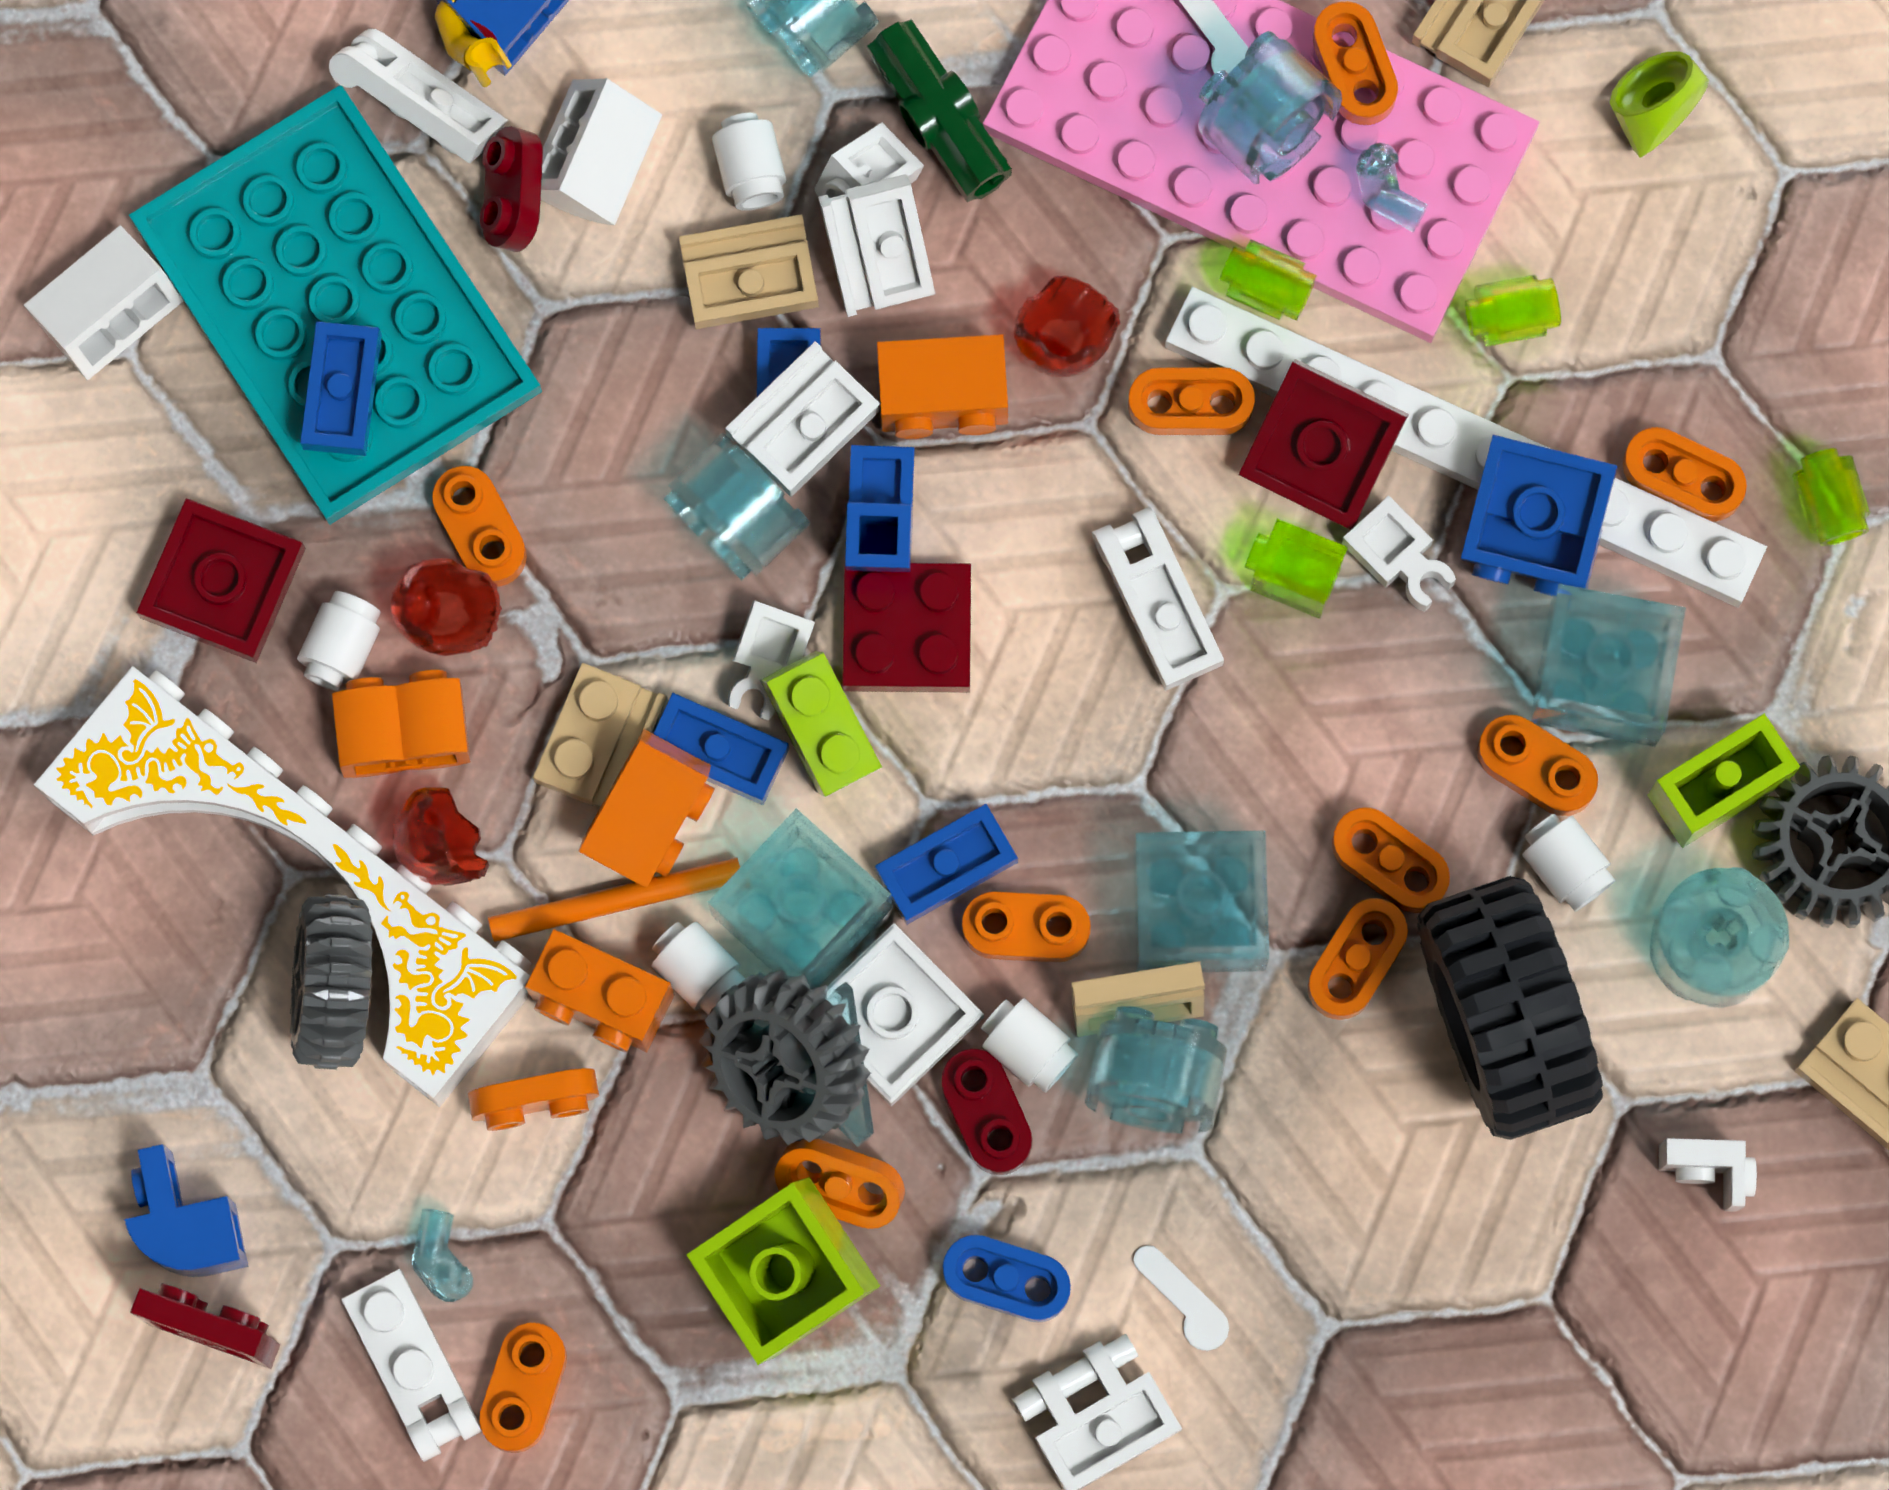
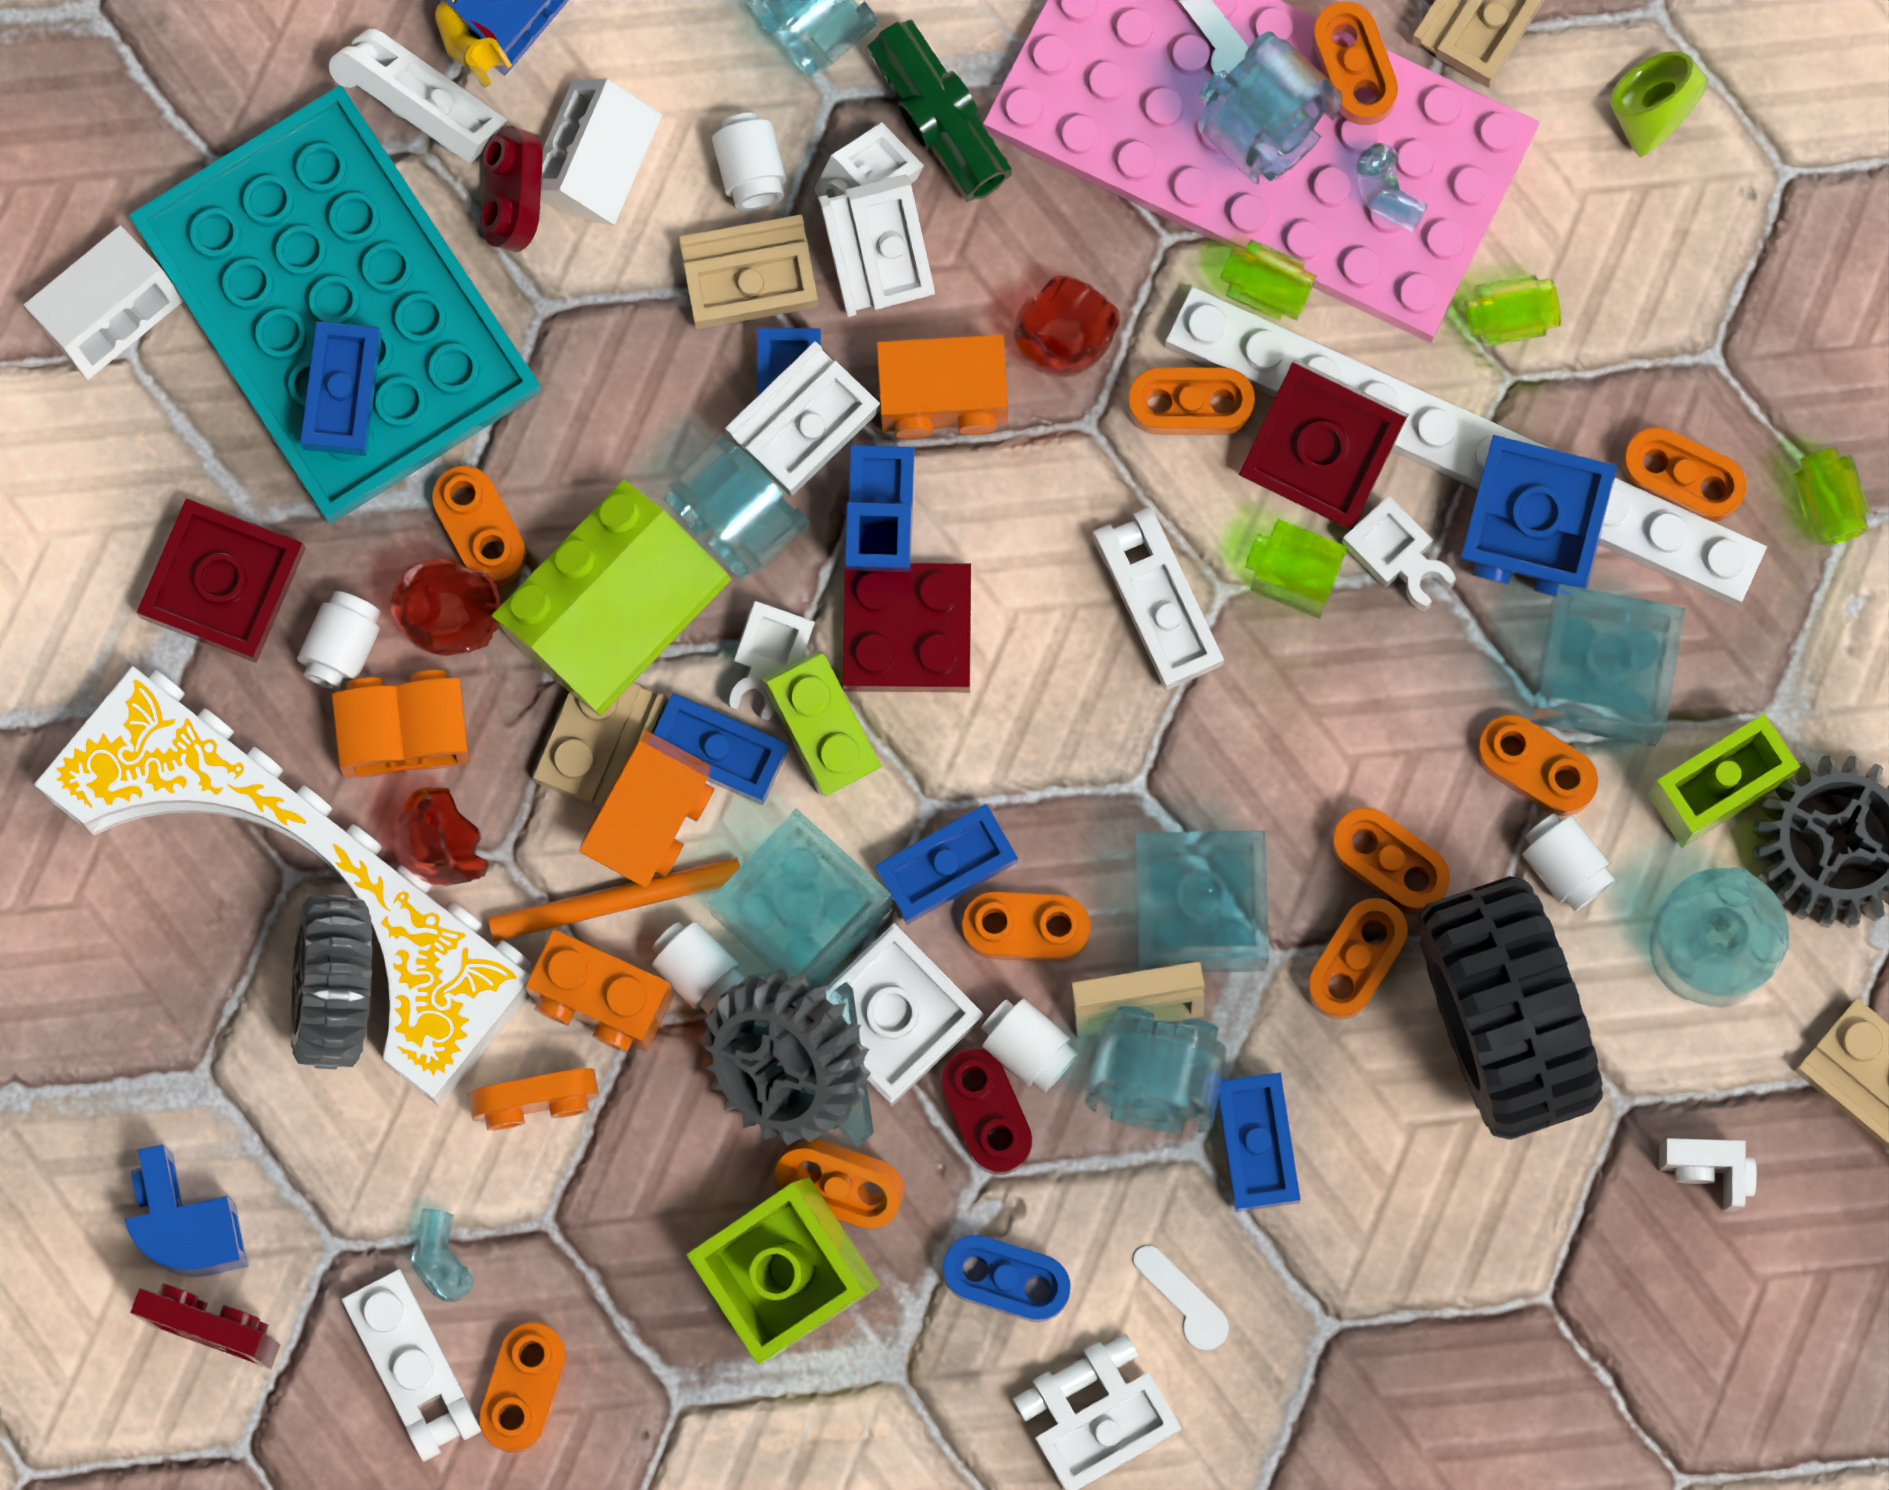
none -> lime slope [491,479,732,716]
none -> blue plate [1216,1072,1301,1212]

